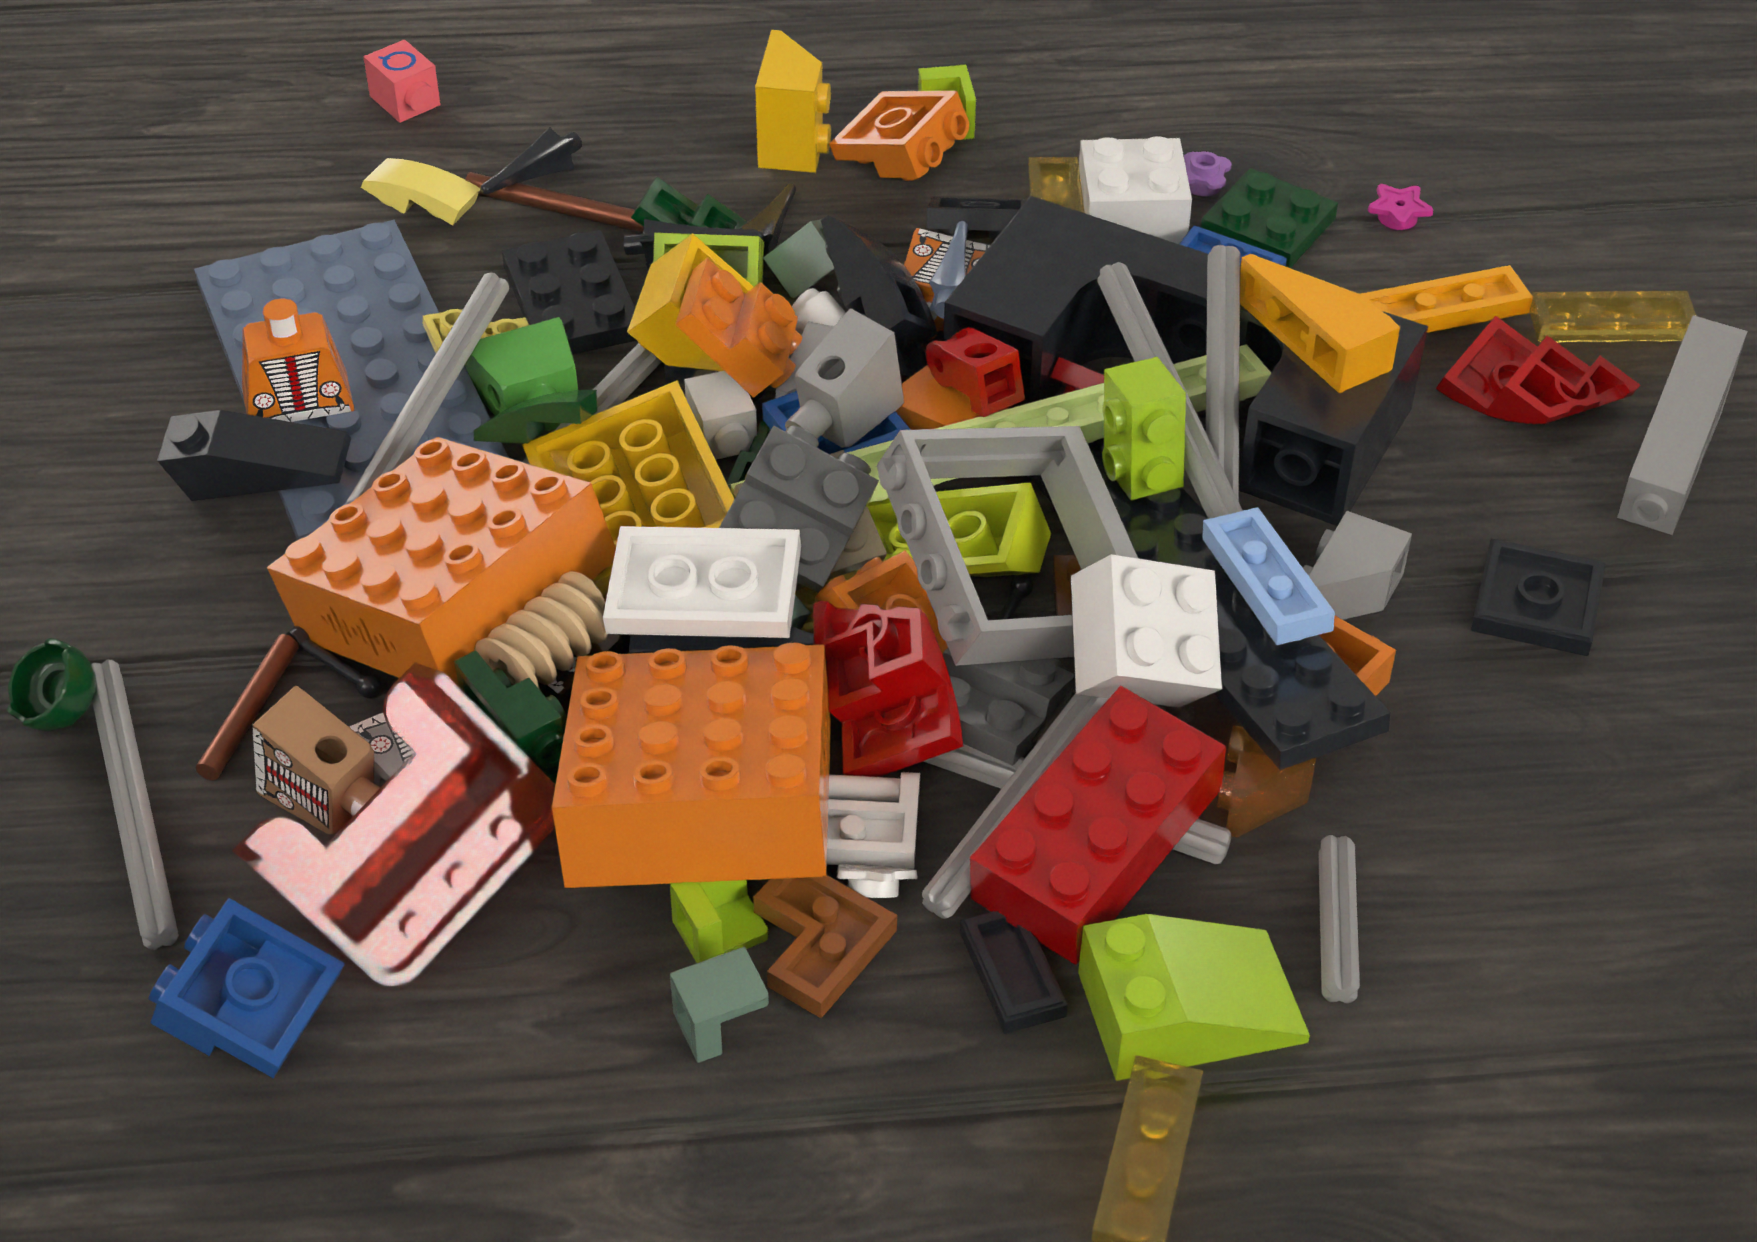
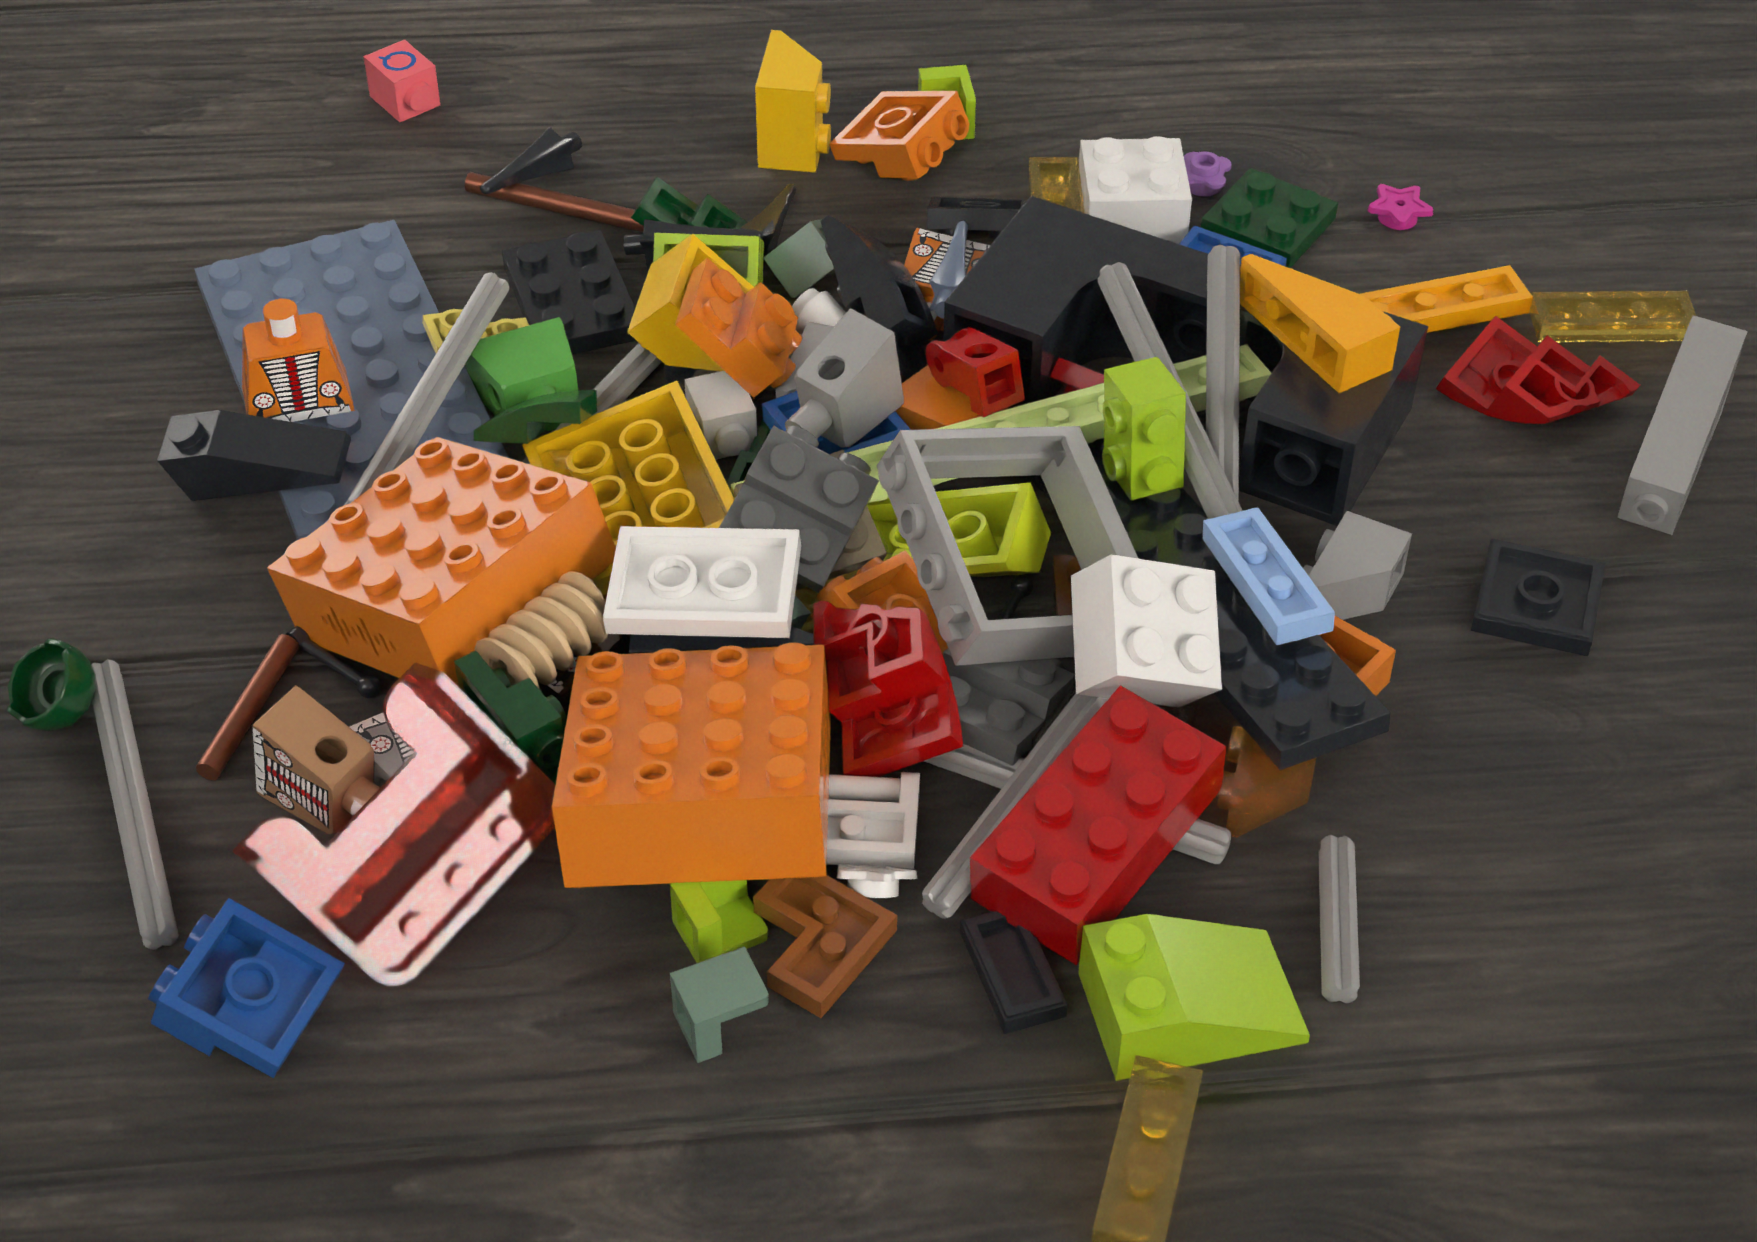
light yellow slope [361,158,480,226] -> none

